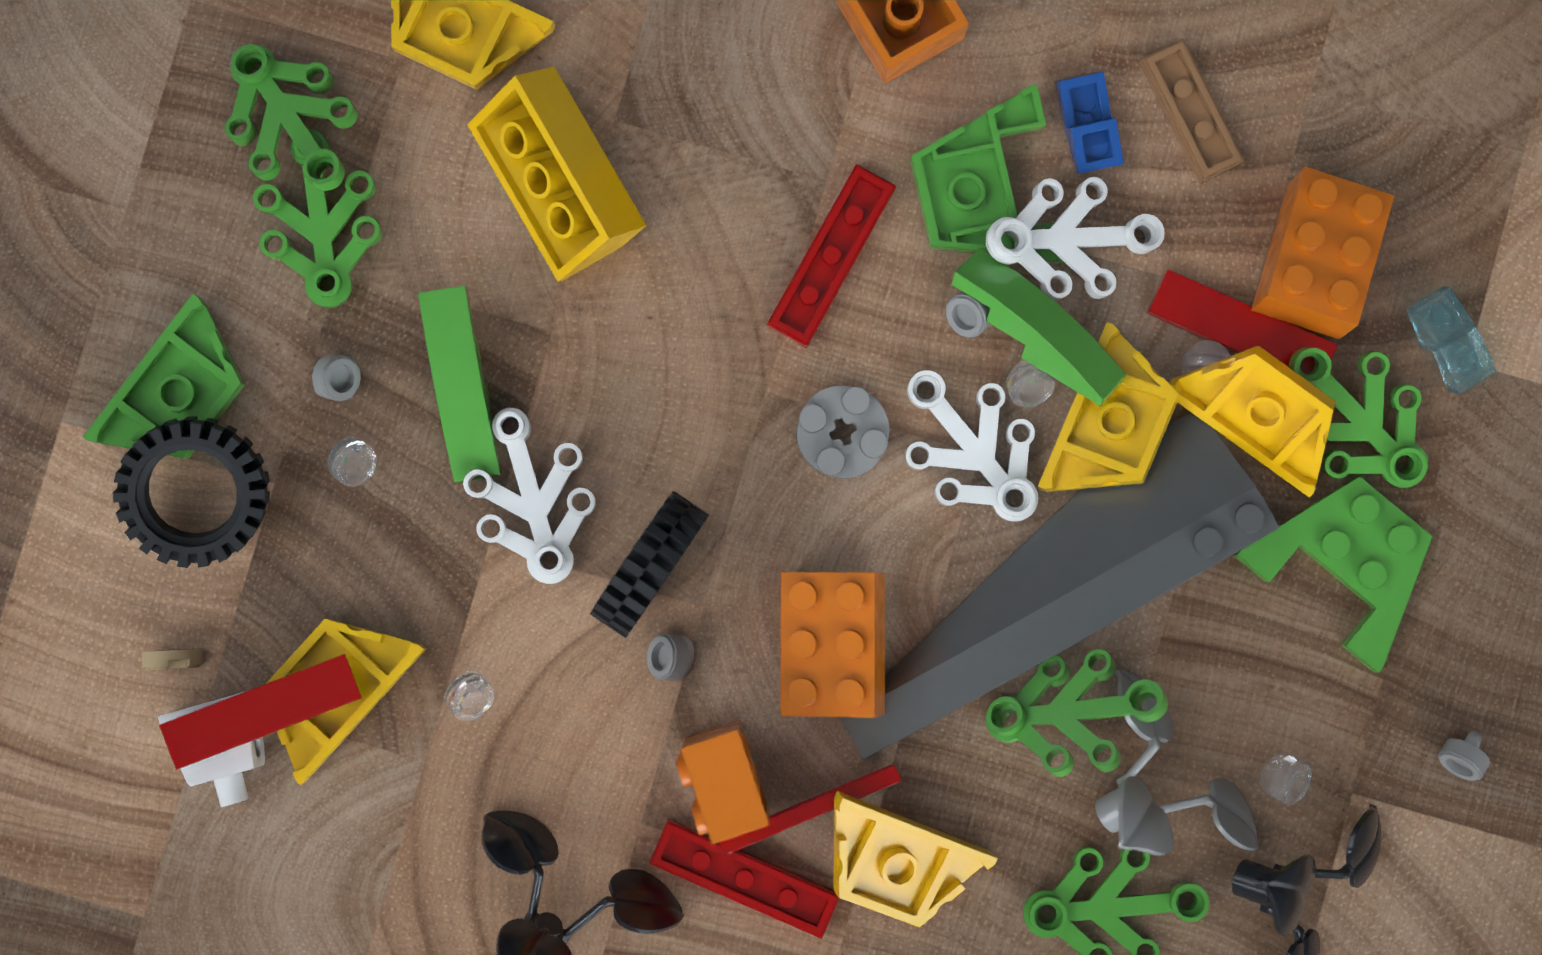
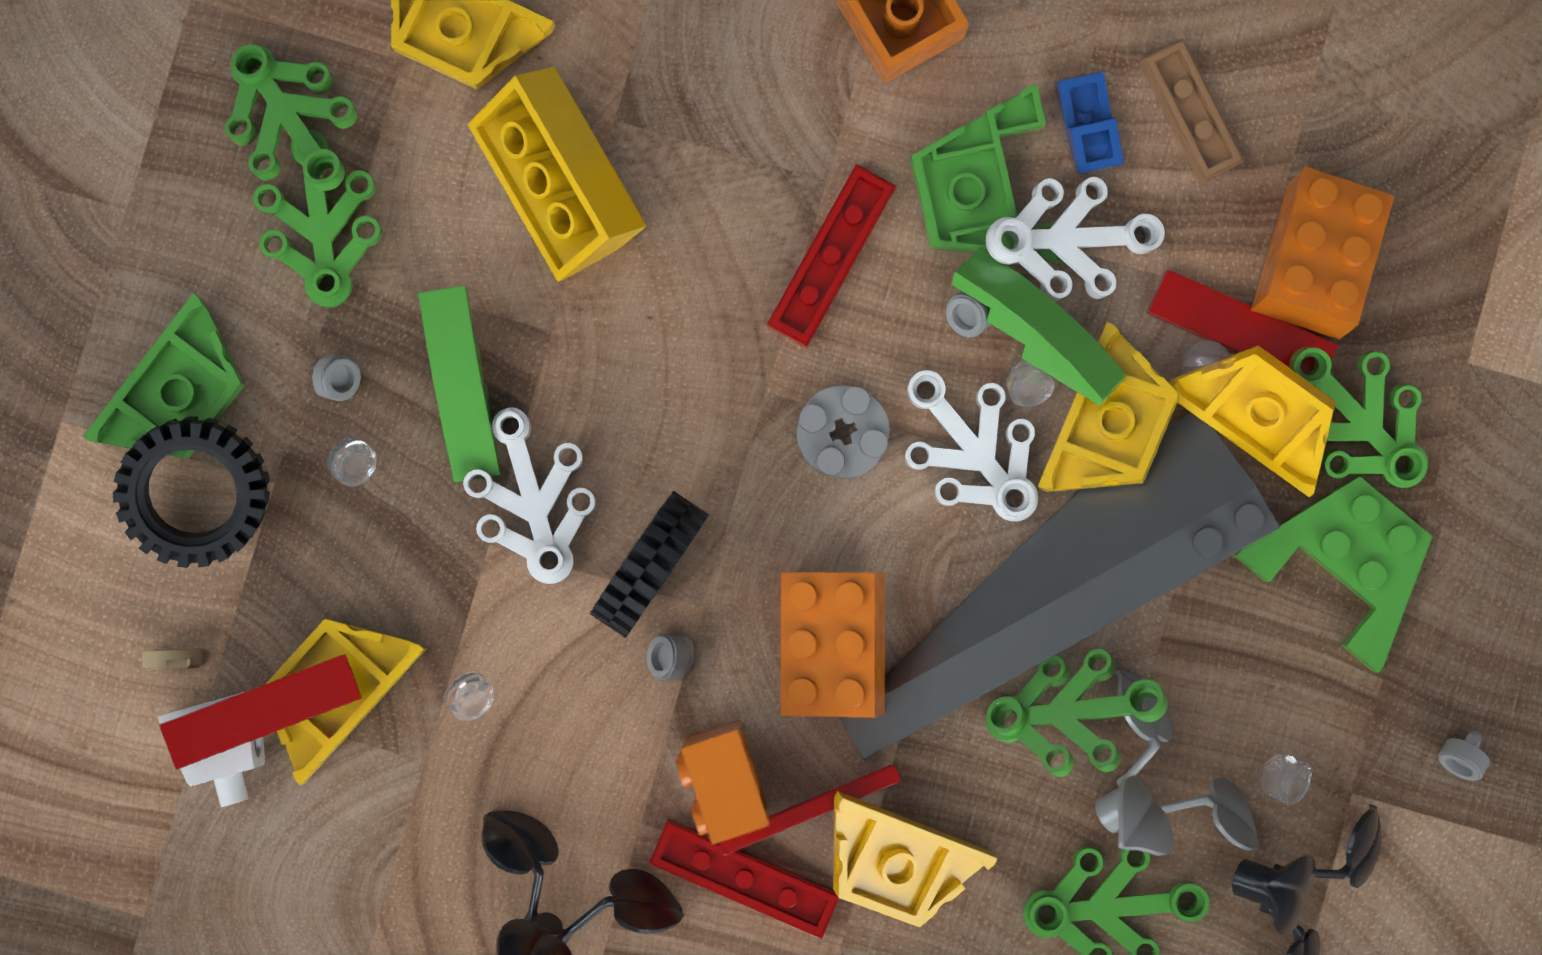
clear light blue slope [1406,286,1497,395] -> none

